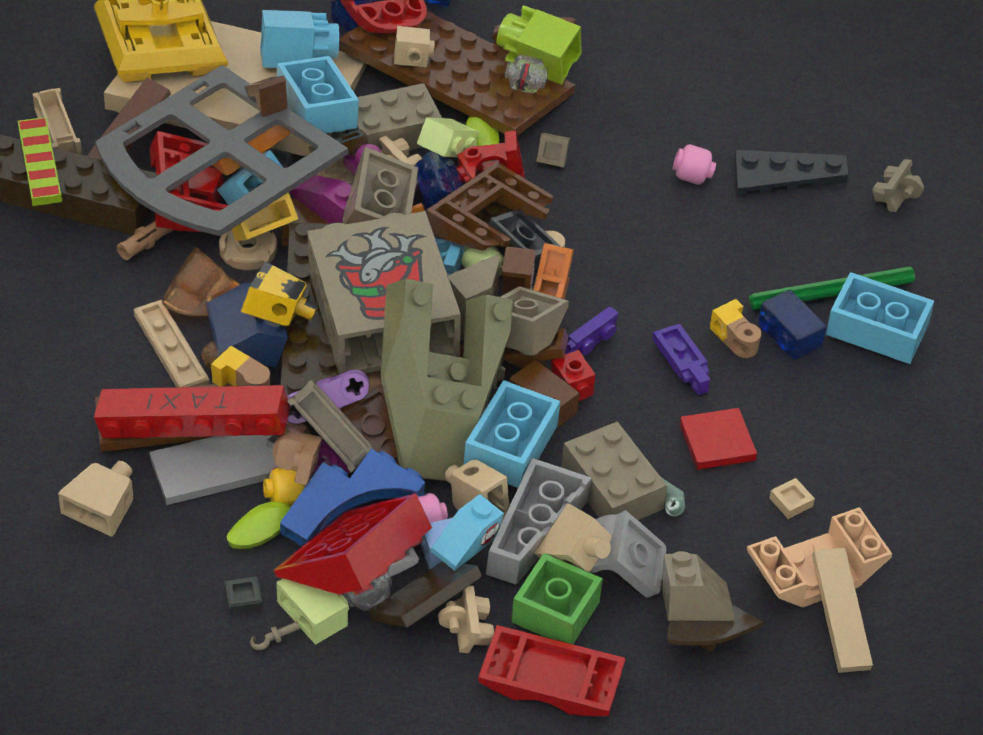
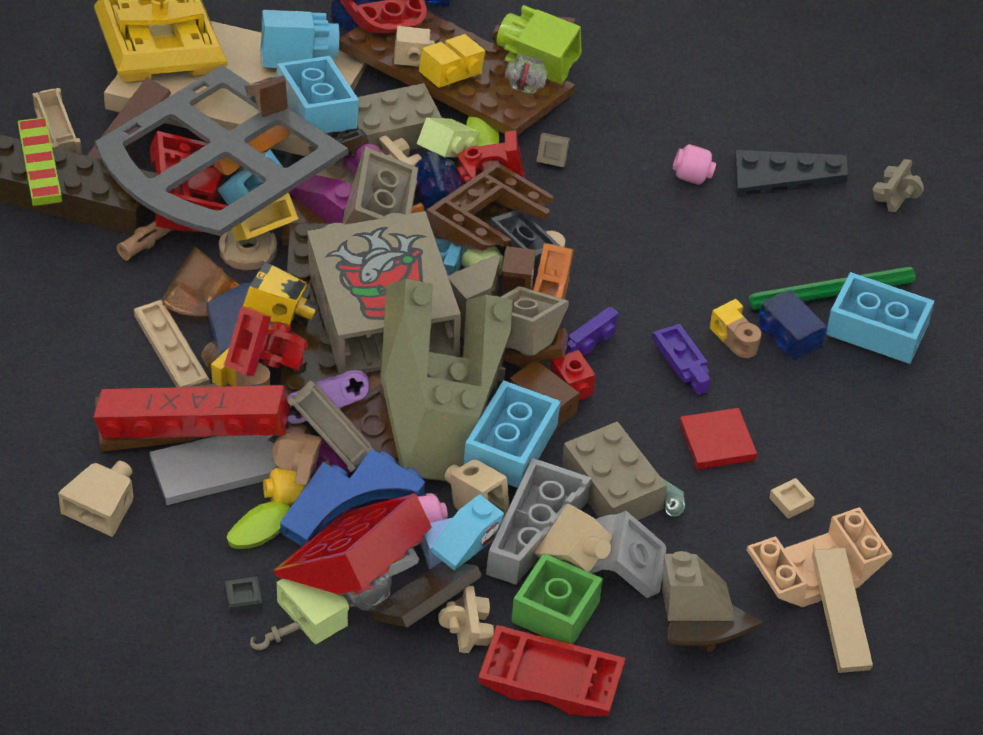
none -> red tile [224,306,308,376]
none -> yellow piece [419,34,485,88]

